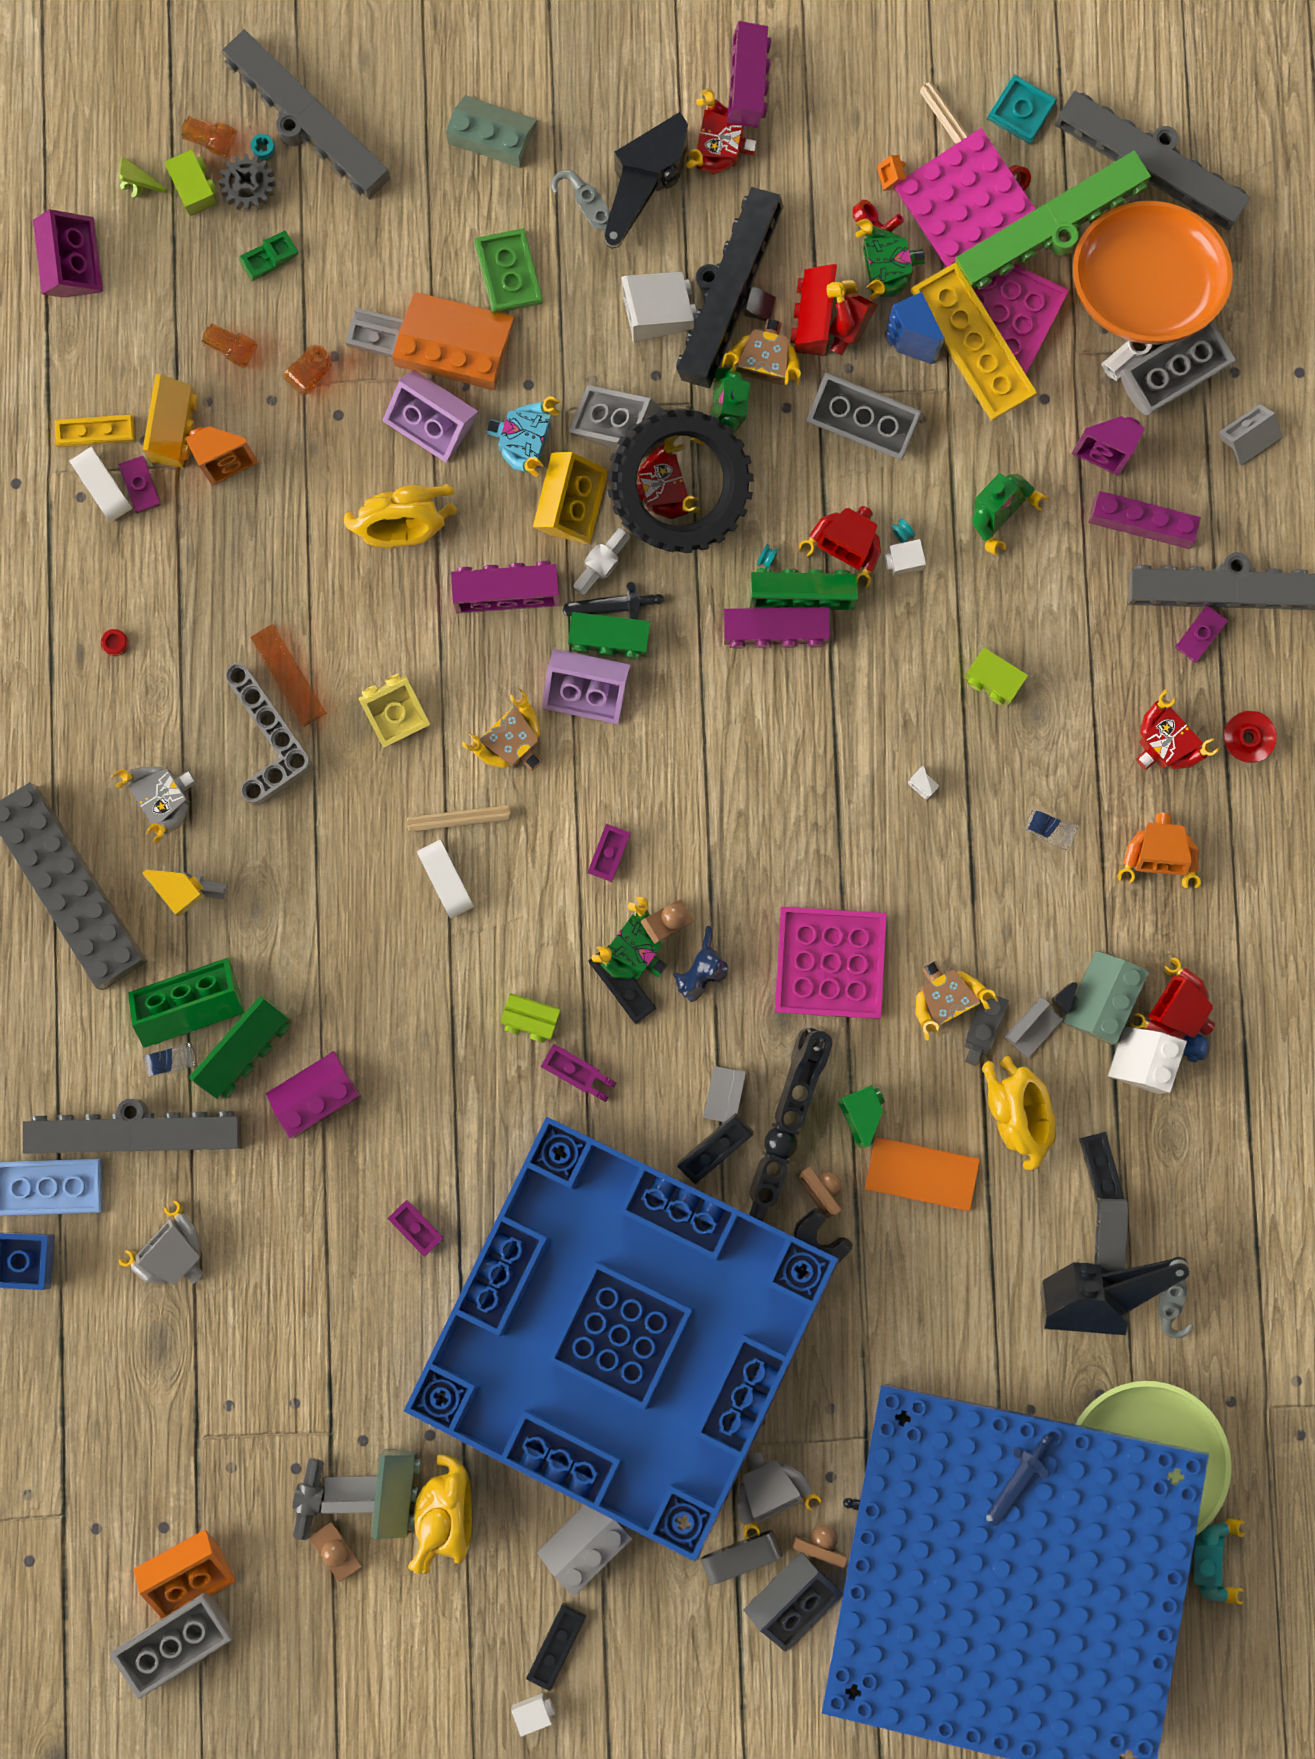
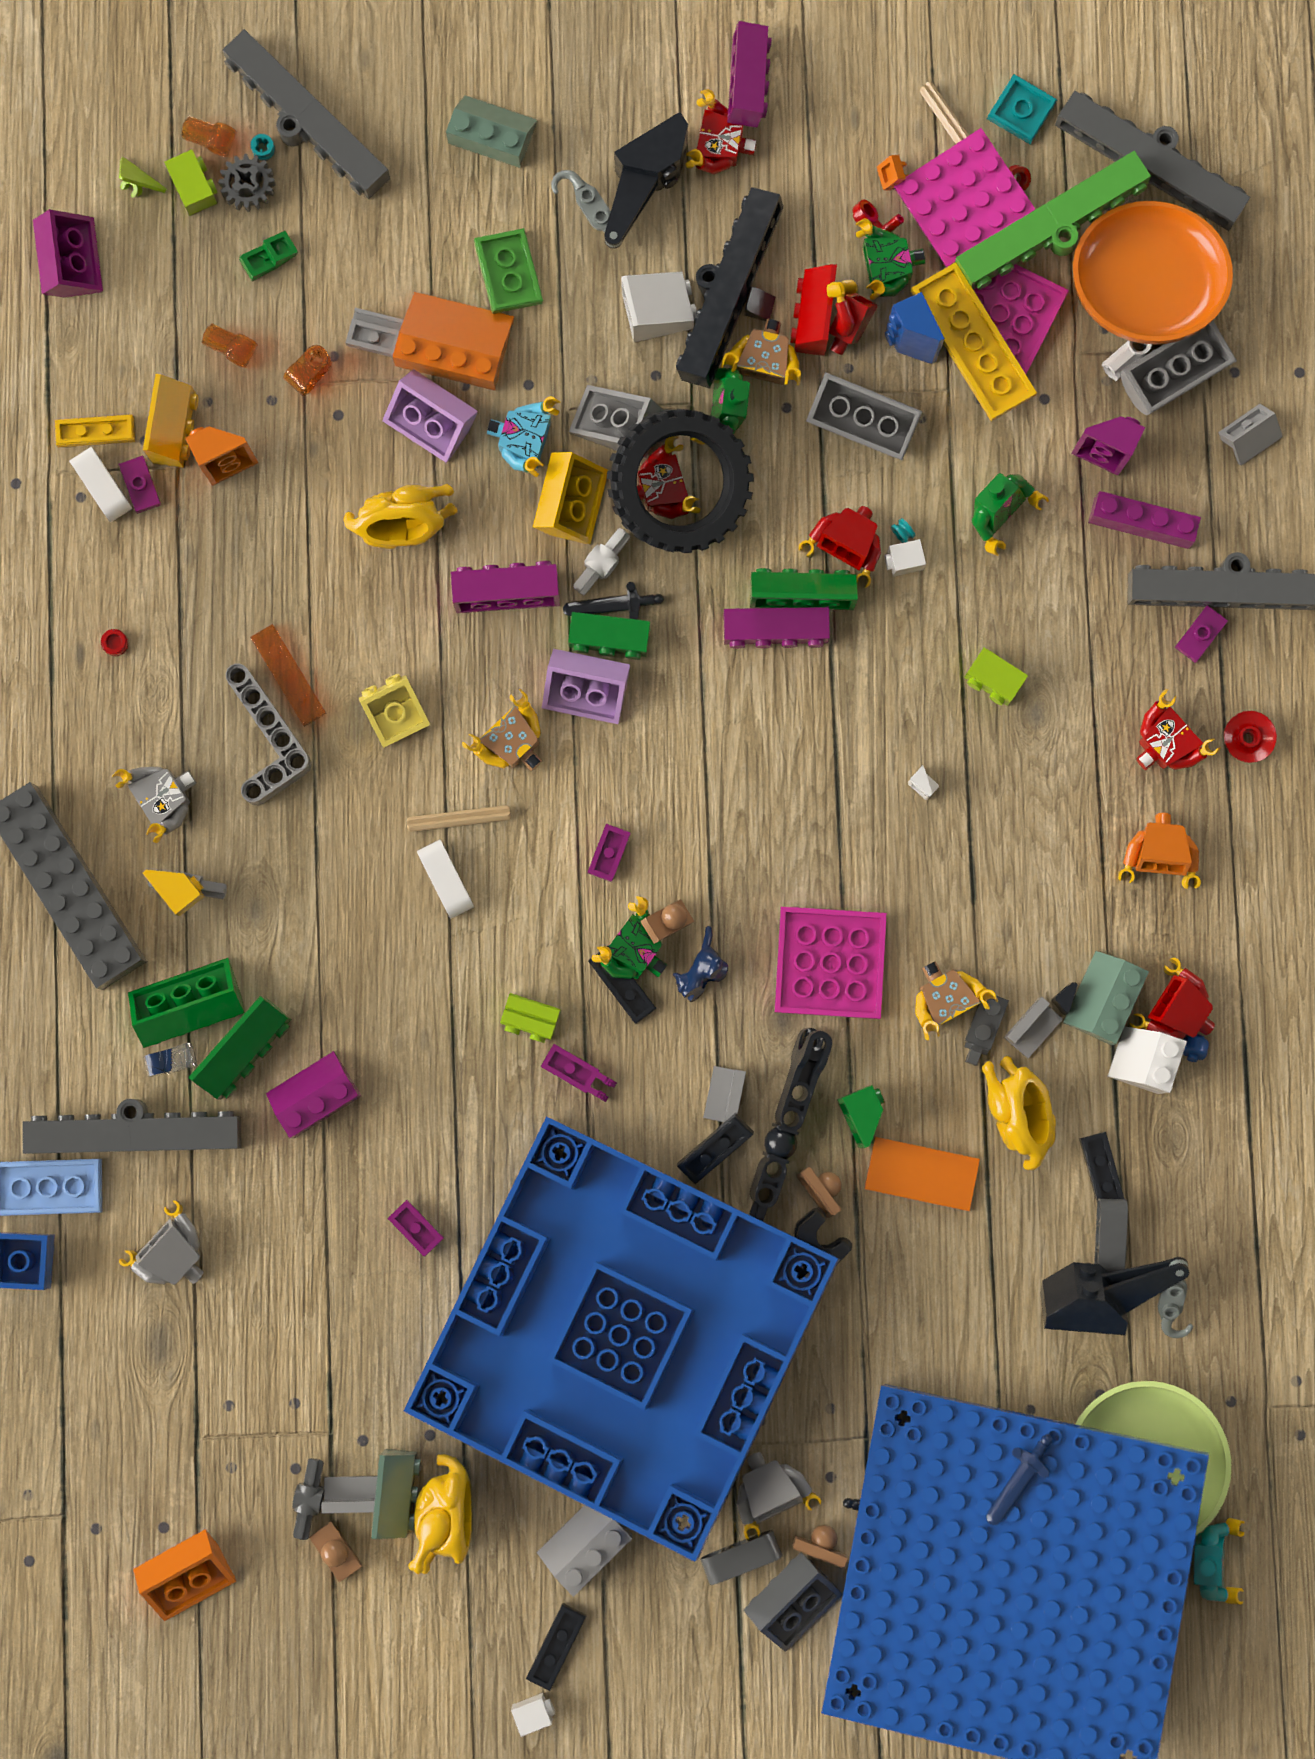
light grey brick [109,1592,233,1700] -> none
teal bush [756,544,779,569] -> none
leg [1024,810,1079,850] -> none

